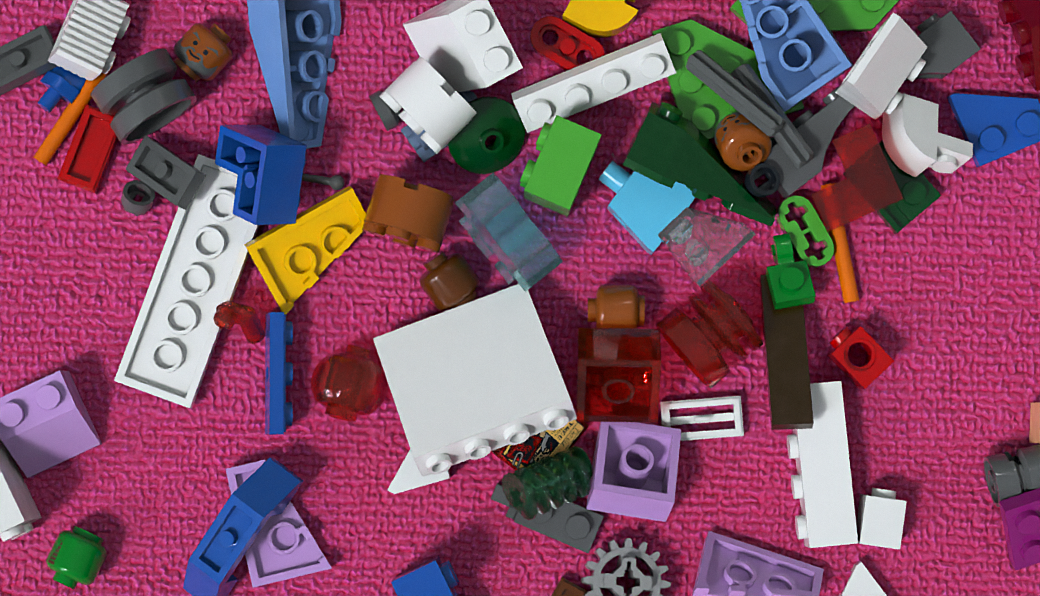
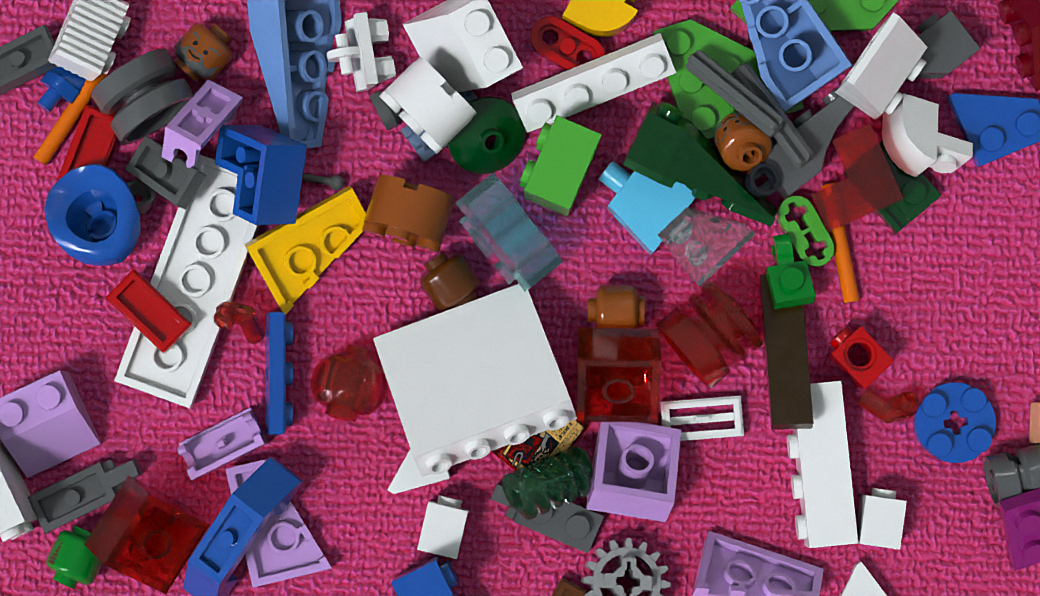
none -> dark grey hinge [27,459,144,534]
none -> blue hat [44,163,141,266]
none -> clear red brick [84,475,210,594]
none -> red tile [105,268,193,354]
none -> lavender hinge [162,79,243,168]
none -> lavender hinge [177,407,269,480]
none -> white hips [326,12,396,92]
none -> white brick [417,495,469,559]
none -> clear red arm [856,387,920,424]
none -> blue plate [913,382,996,463]

